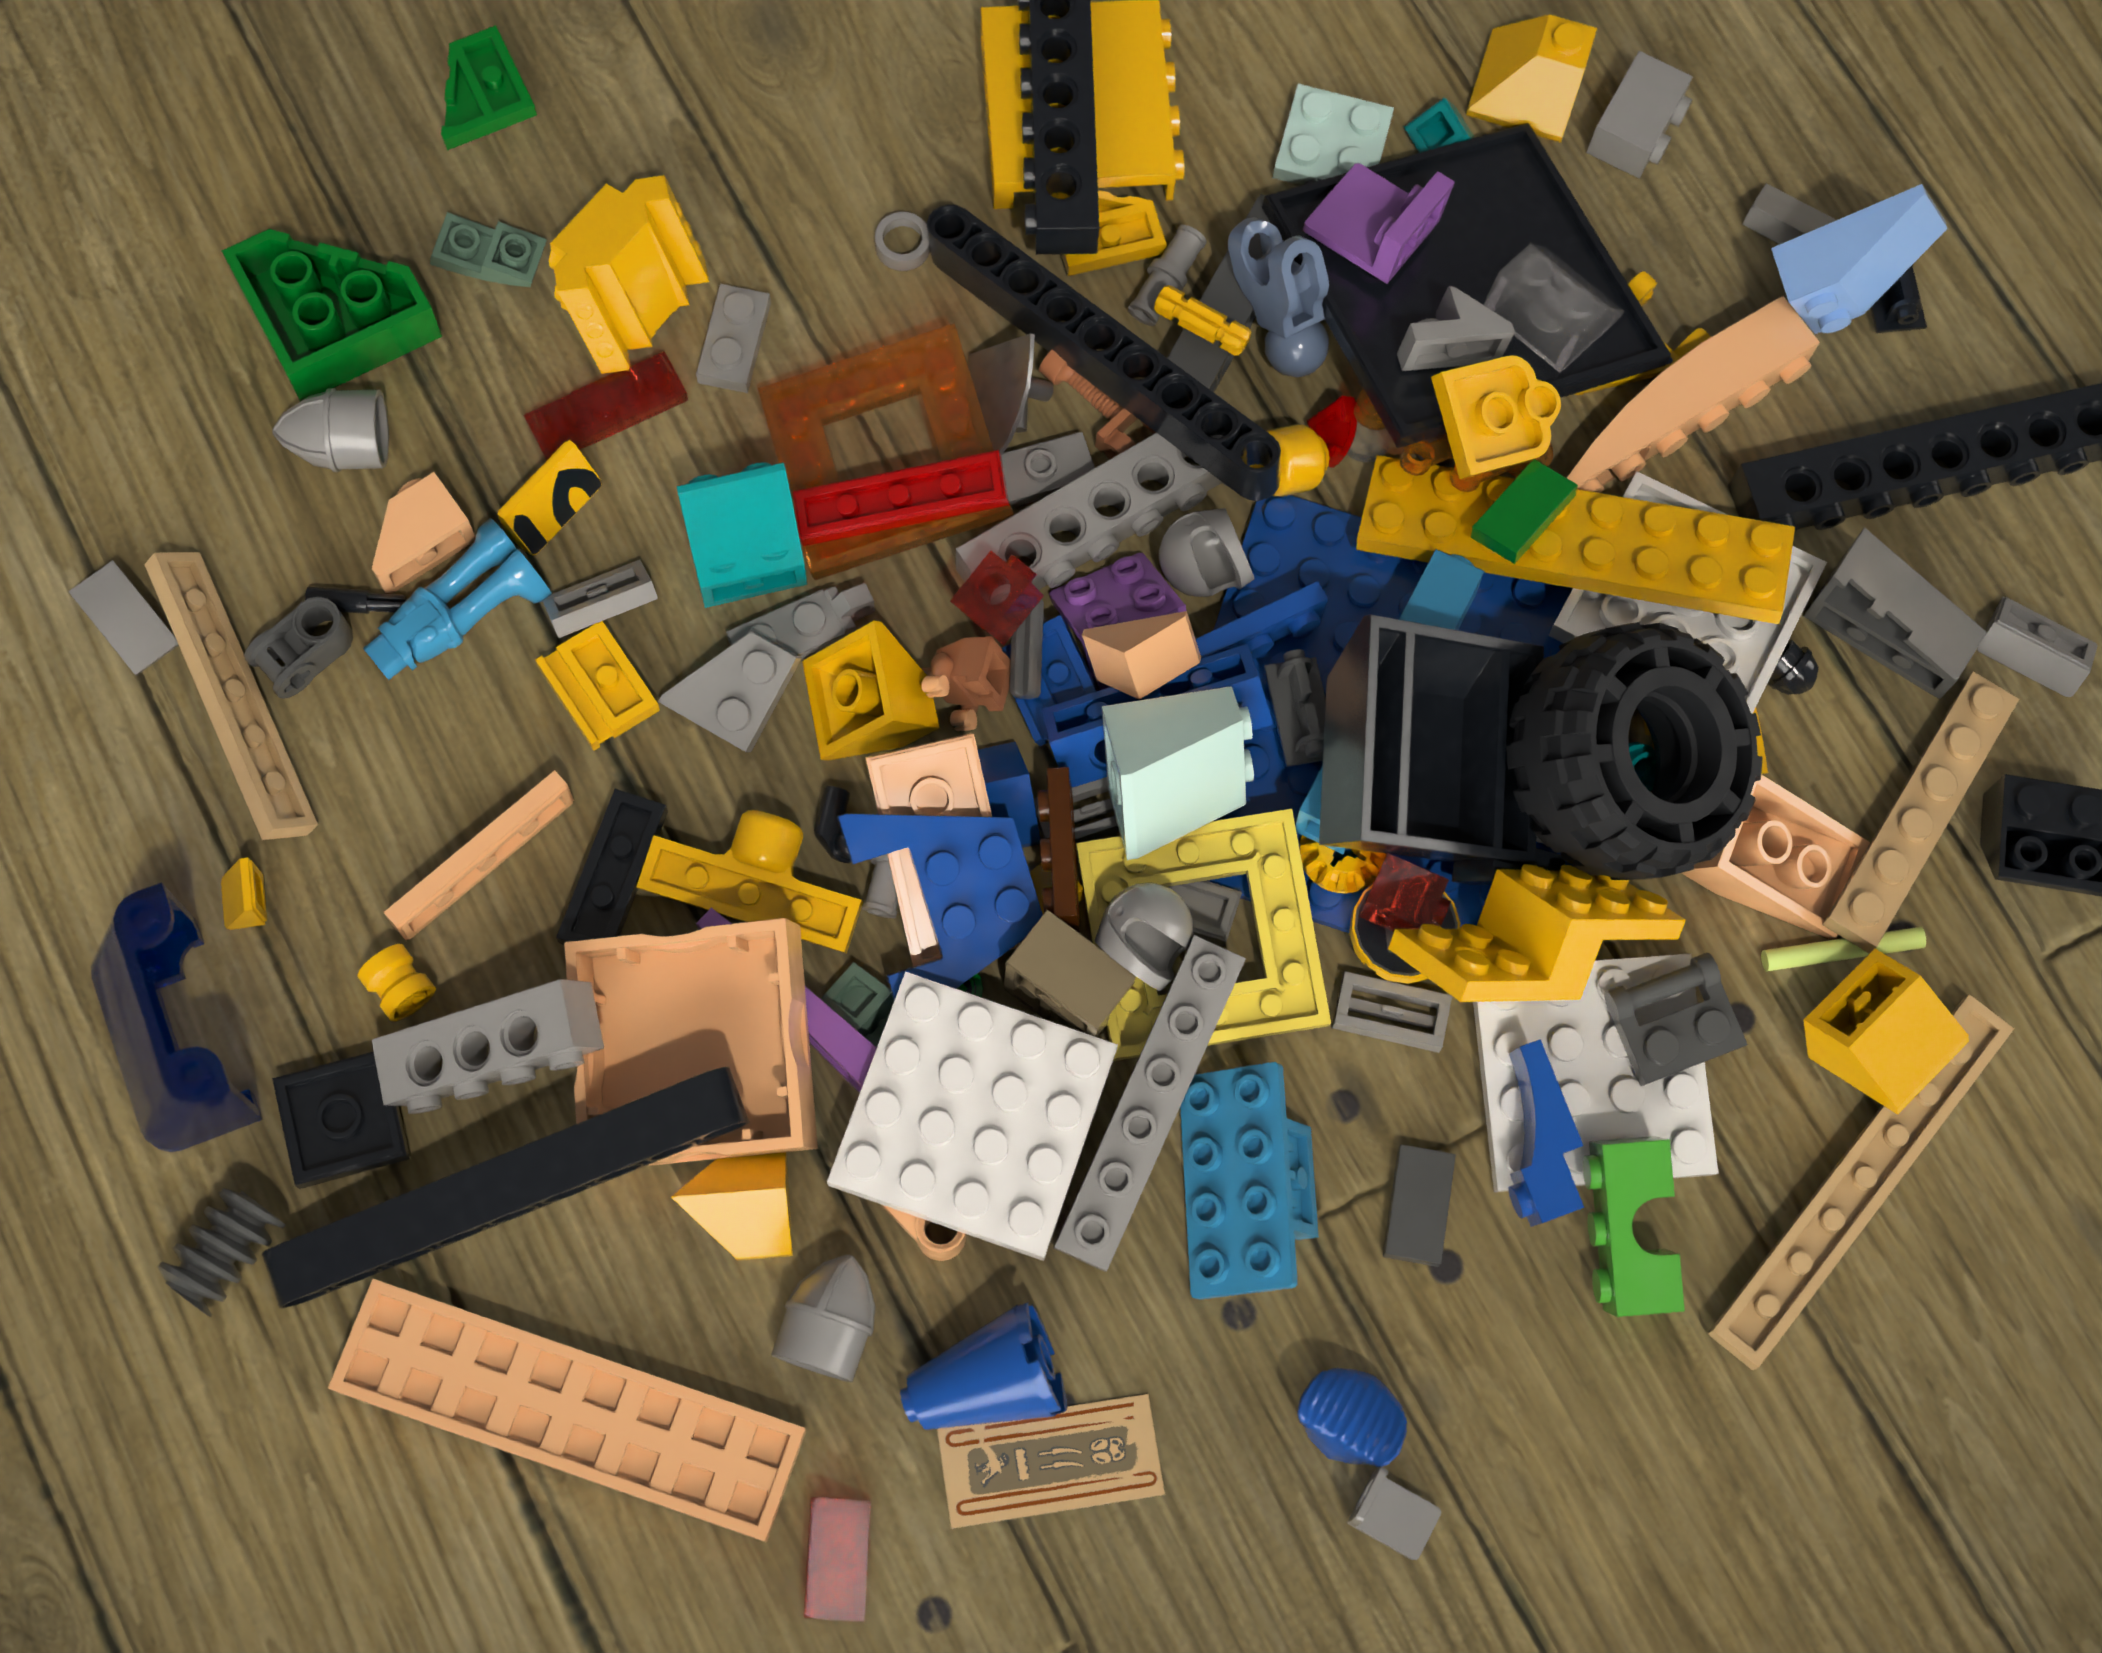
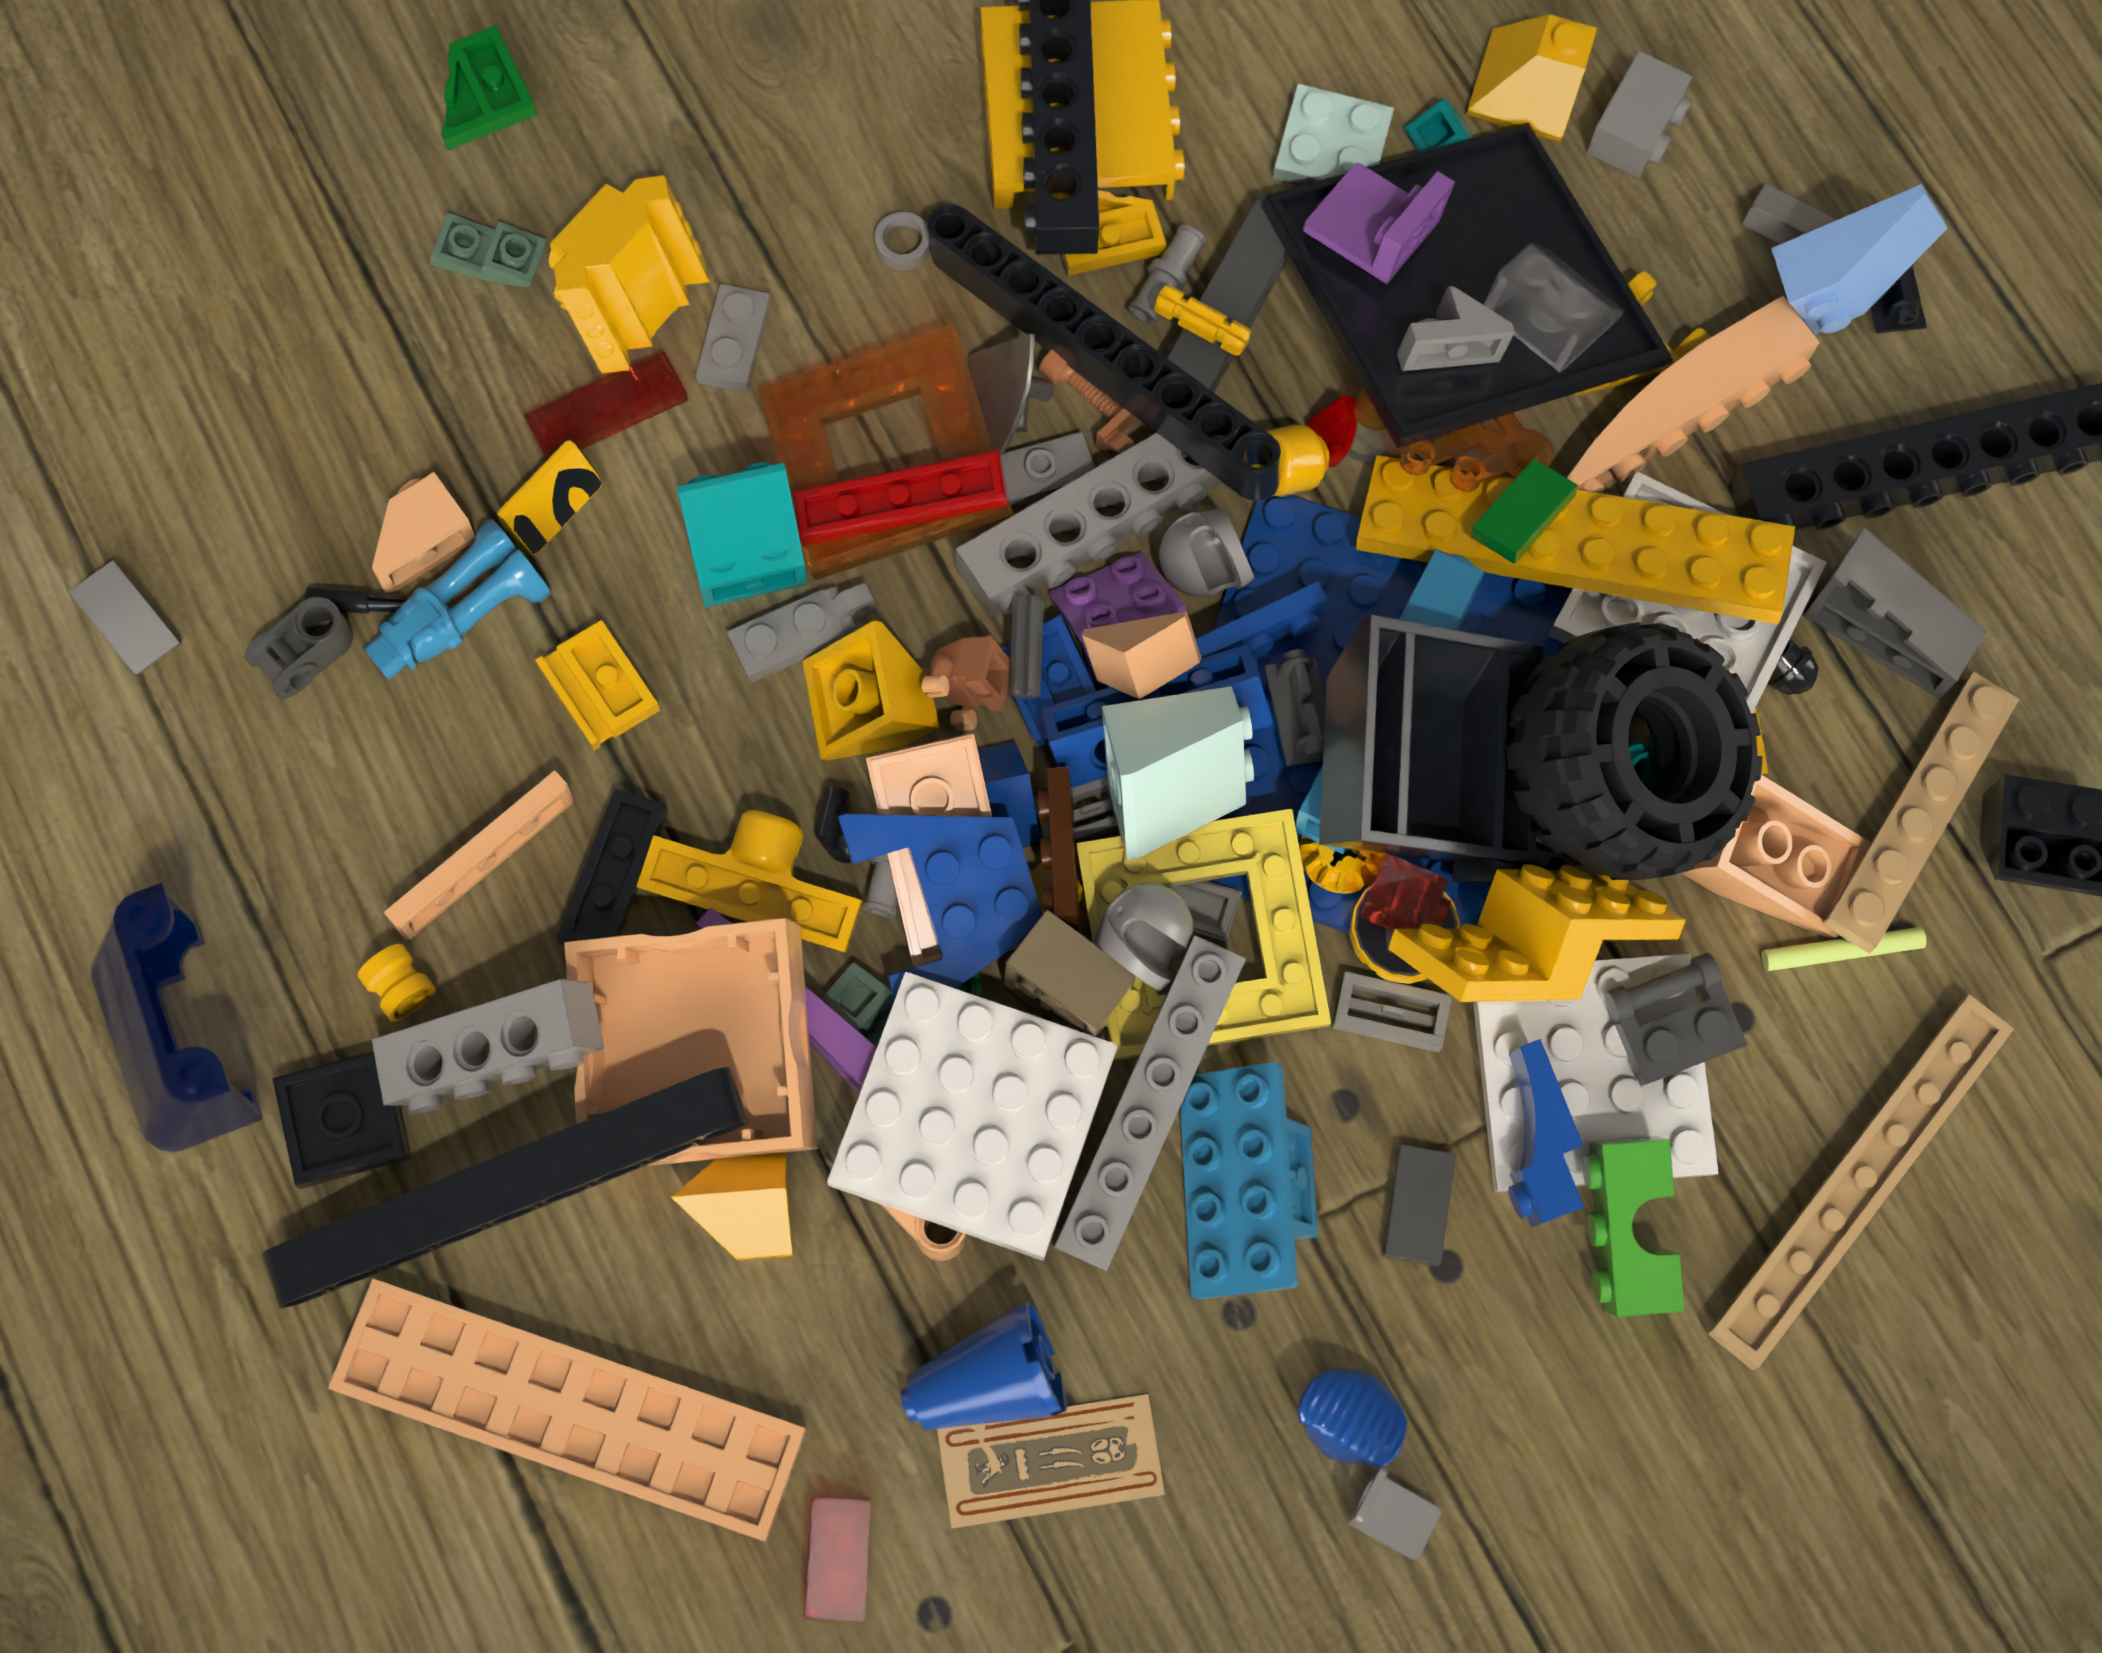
tan plate [144,552,318,840] -> none
dark grey piece [157,1188,286,1317] -> none
yellow slope [221,857,267,930] -> none
green brick [222,229,442,402] -> none
light grey helmet [272,388,389,472] -> none
light grey tile [542,560,658,638] -> none
light grey wing [658,632,802,752] -> none
light grey helmet [771,1254,876,1383] -> none
clear red brick [950,550,1044,646] -> none
sand blue piece [1228,217,1329,377] -> none
yellow plate [1431,355,1561,479] -> none
yellow slope [1803,948,1969,1115] -> none
light grey slope [1977,597,2098,697] -> none

